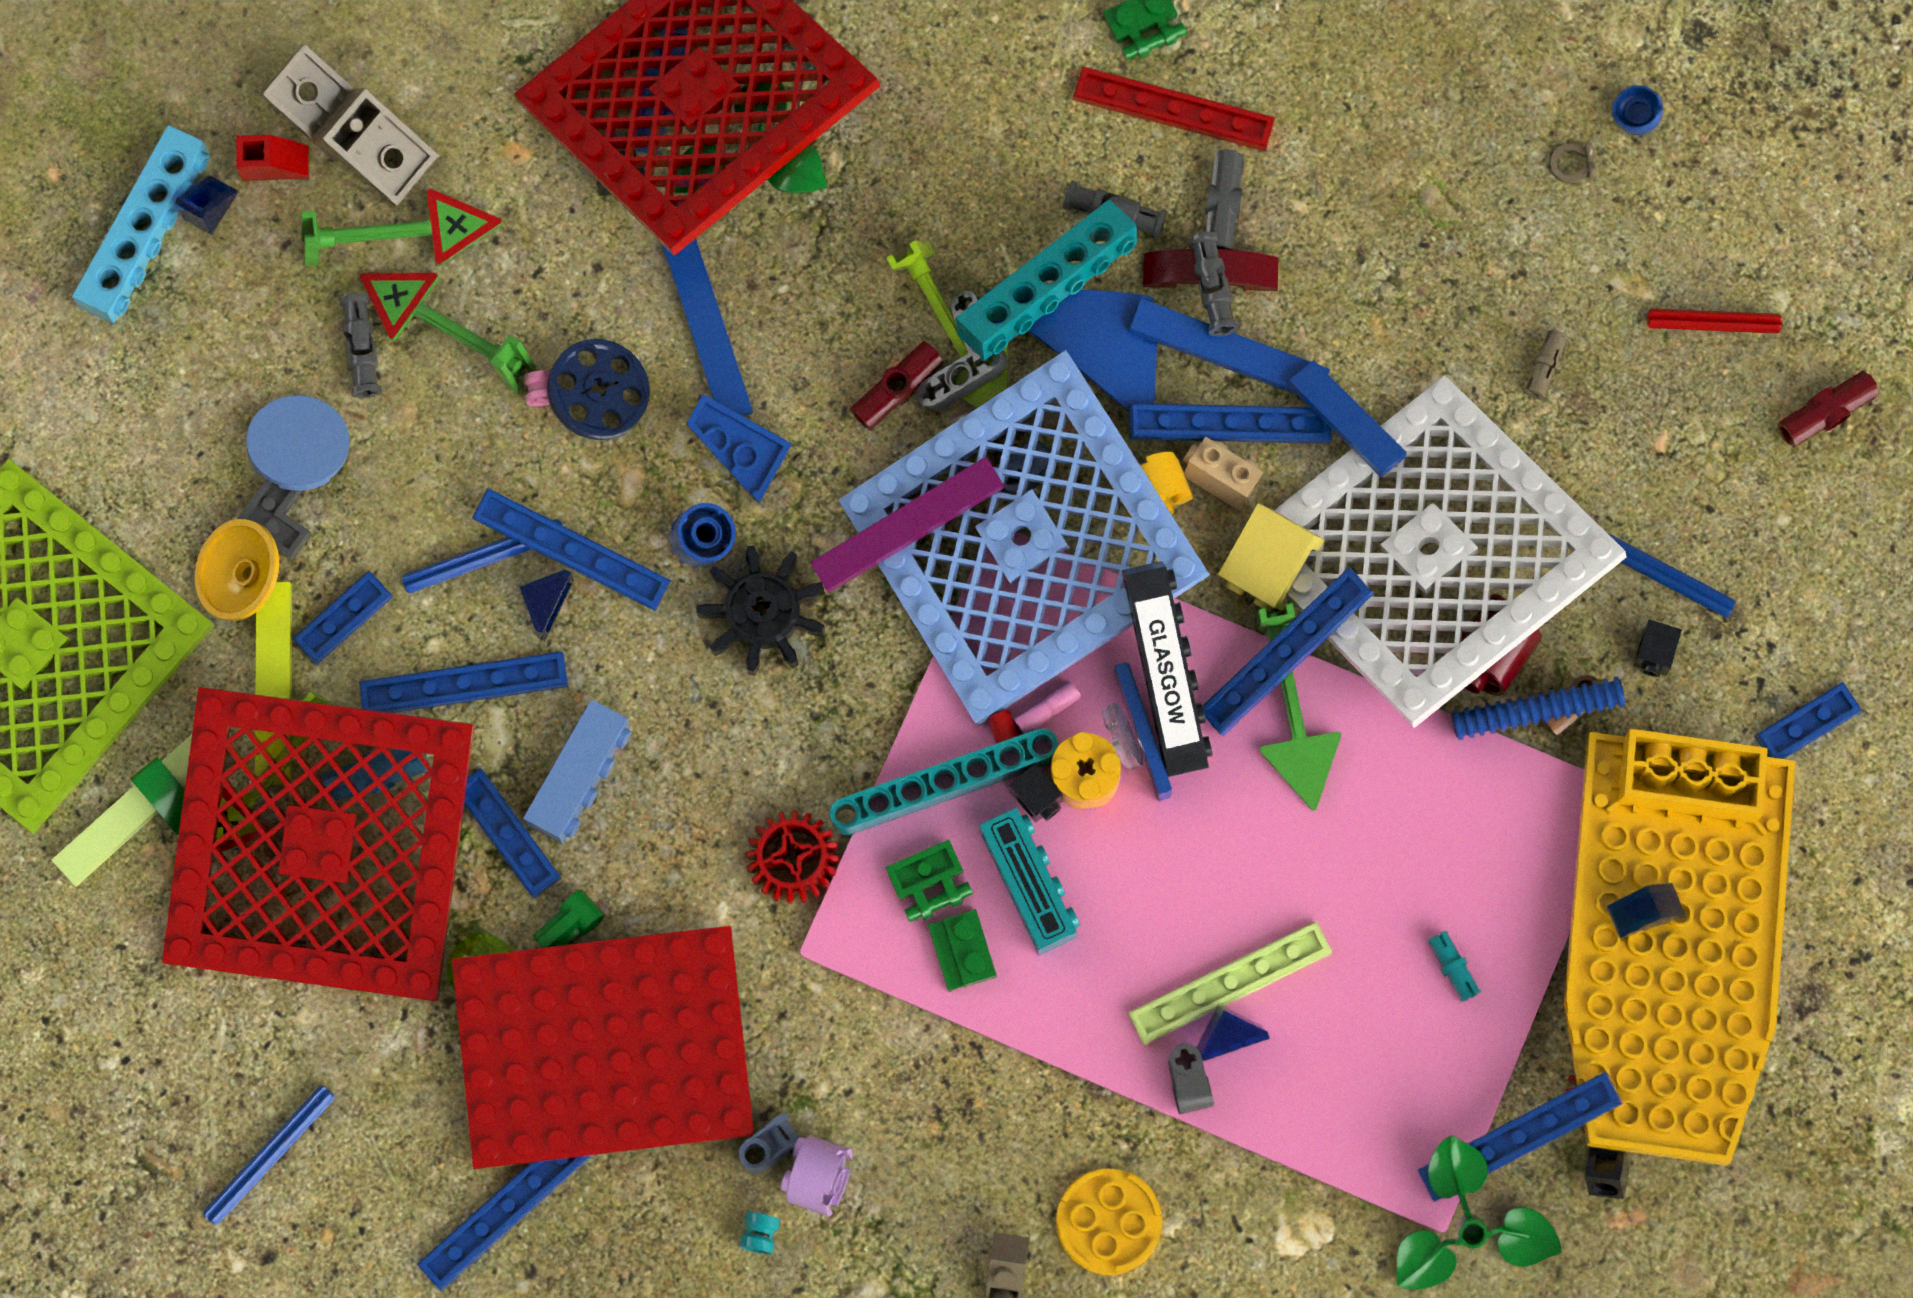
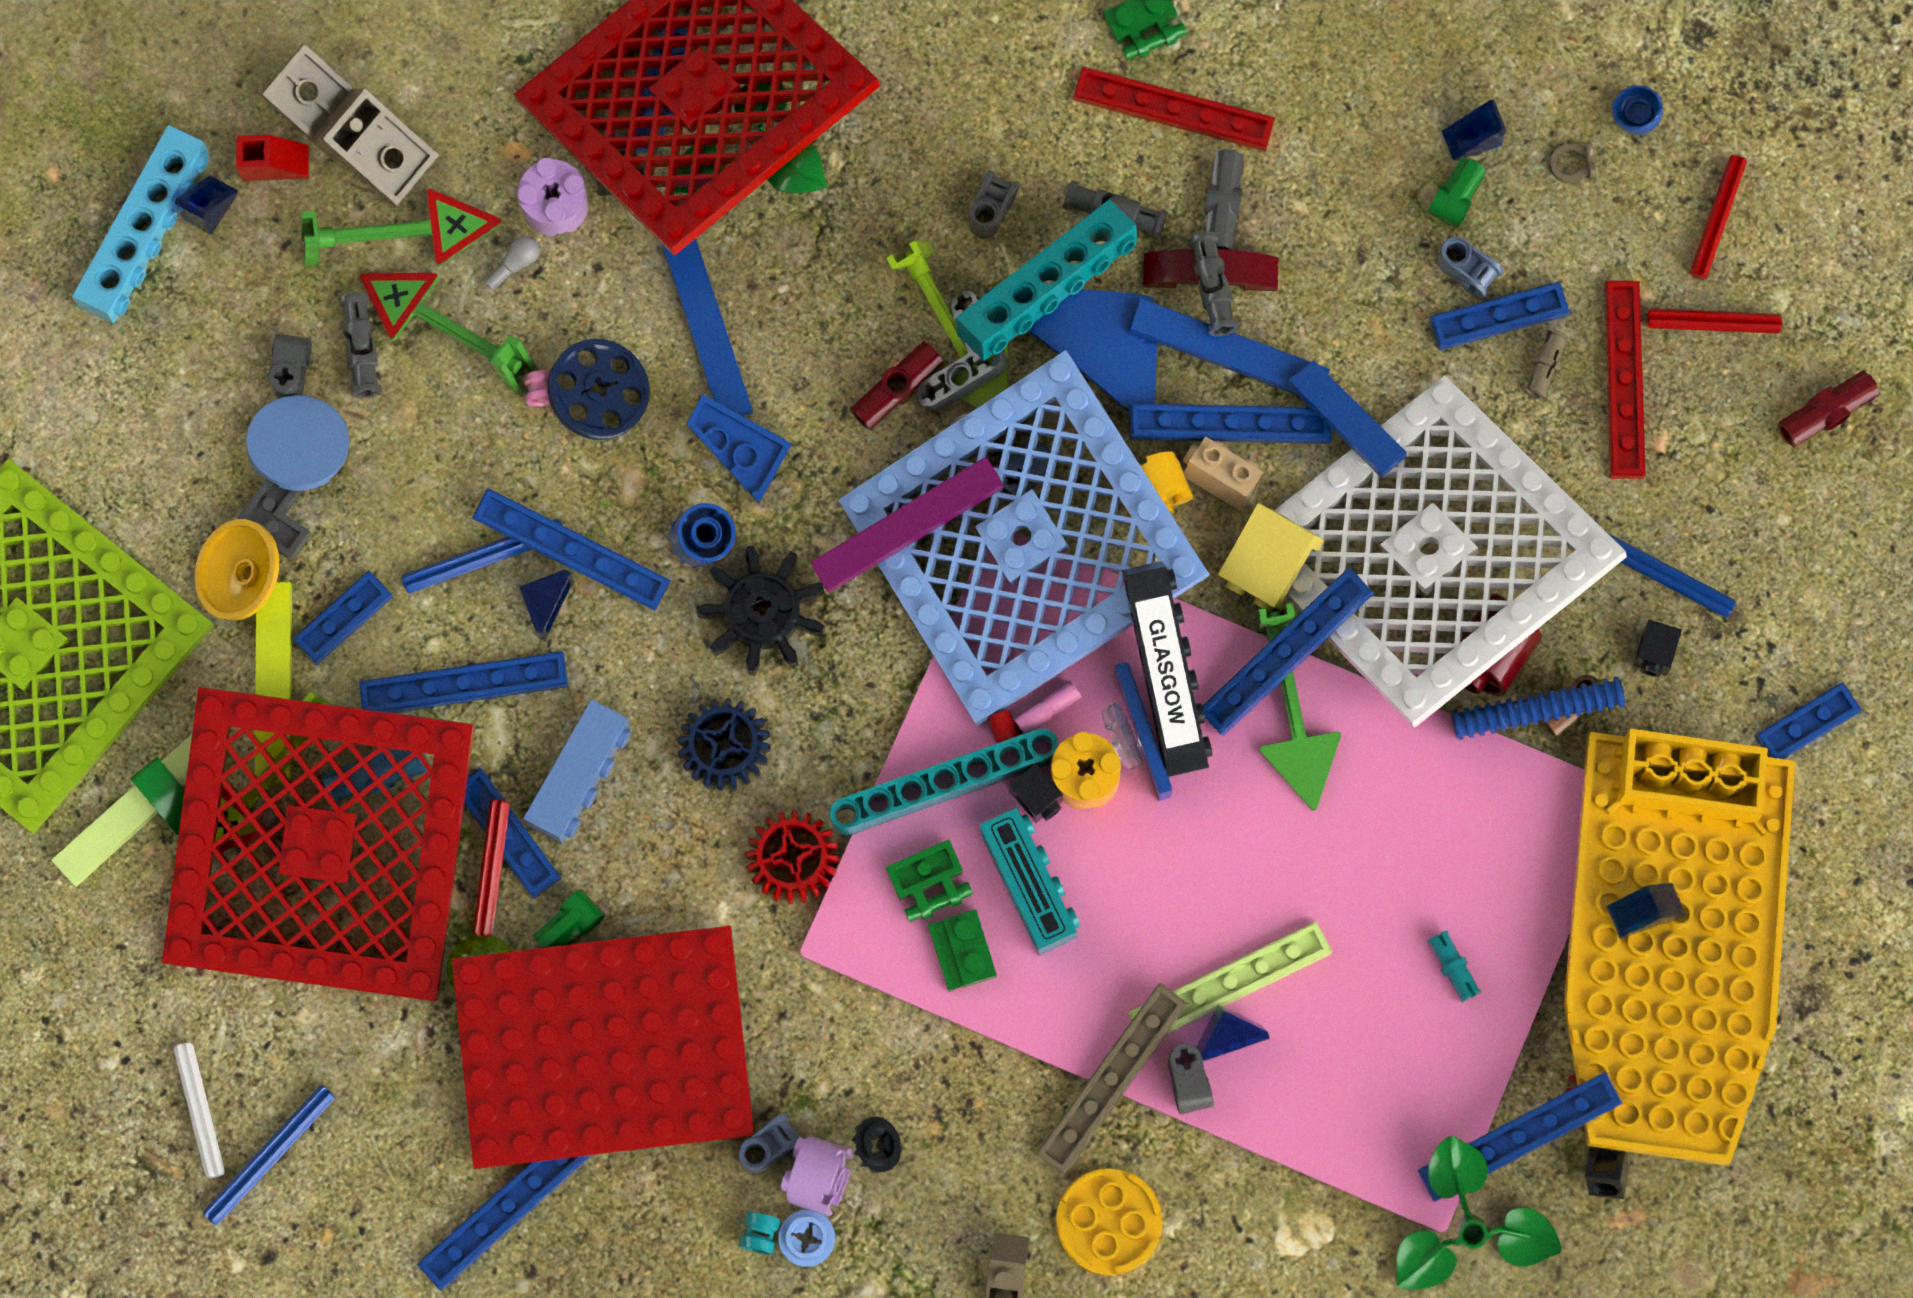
none -> white axle [173,1042,225,1179]
none -> dark grey piece [269,334,312,399]
none -> red axle [472,799,510,937]
none -> light grey piece [485,236,540,291]
none -> lavender brick [518,158,588,236]
none -> dark blue gear [677,698,771,791]
none -> light blue gear [779,1210,835,1267]
none -> black gear [851,1117,901,1173]
none -> dark grey piece [969,170,1020,239]
none -> dark tan tile [1036,983,1189,1175]
none -> green piece [1428,157,1487,228]
none -> blue tile [1430,281,1570,351]
none -> sand blue piece [1437,237,1504,299]
none -> clear blue slope [1442,99,1506,161]
none -> red tile [1604,281,1646,479]
none -> red axle [1690,155,1747,279]

